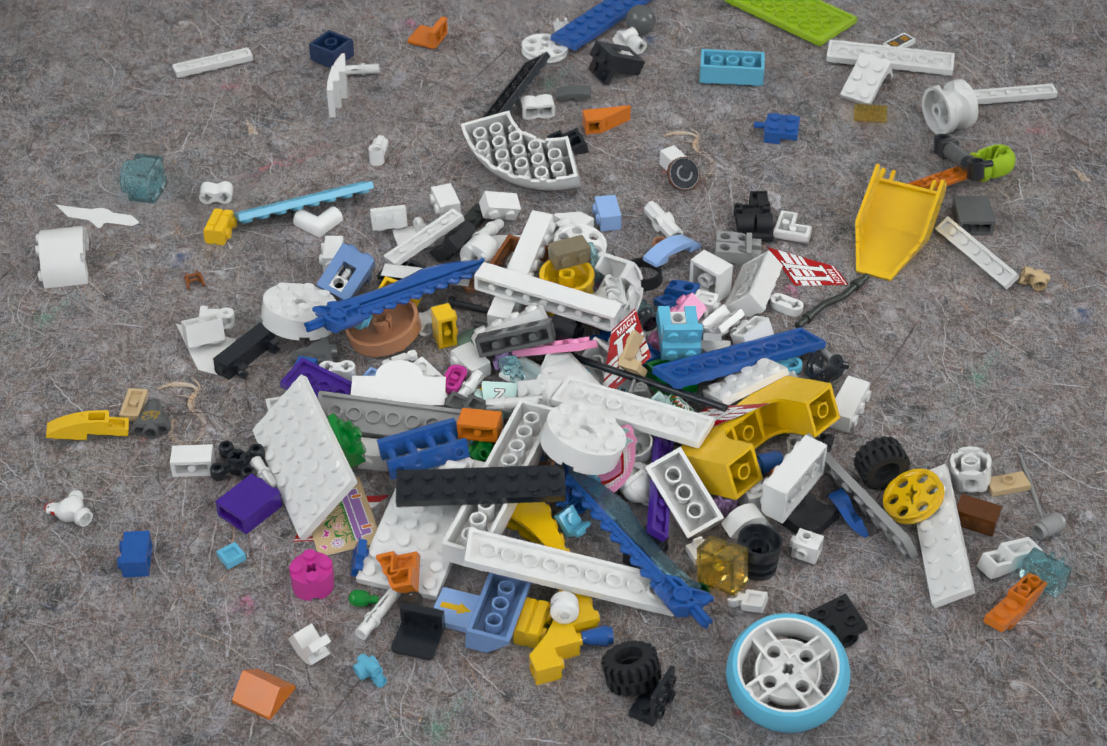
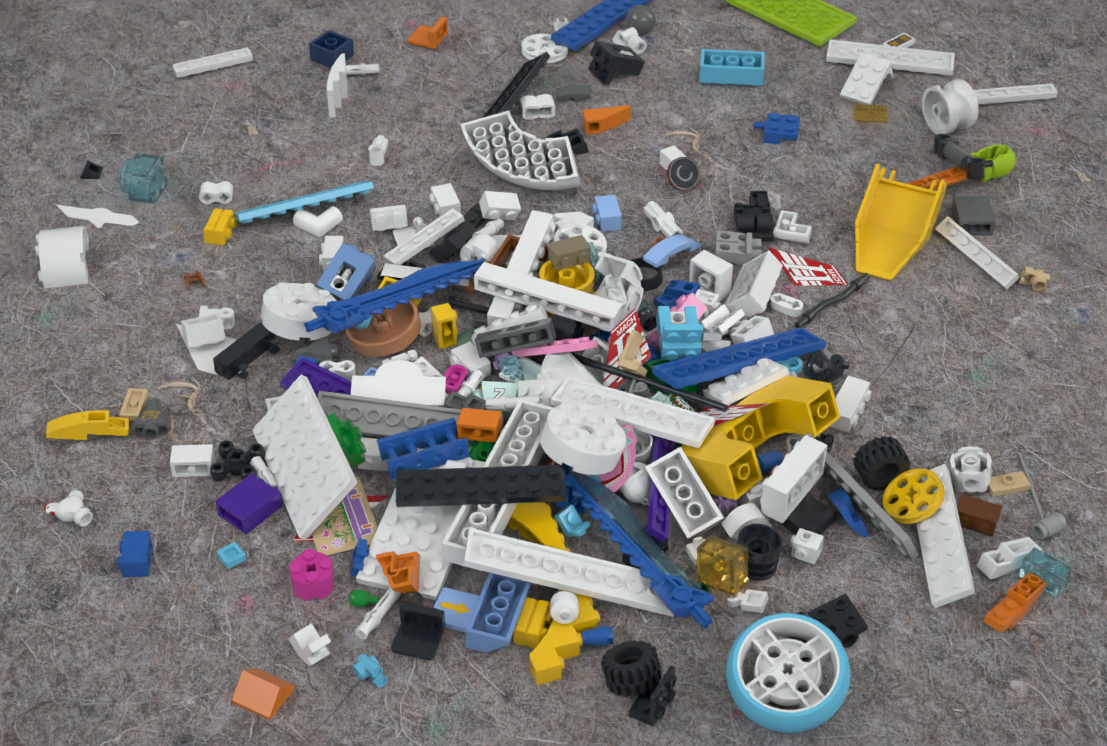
none -> black slope [80,160,103,179]

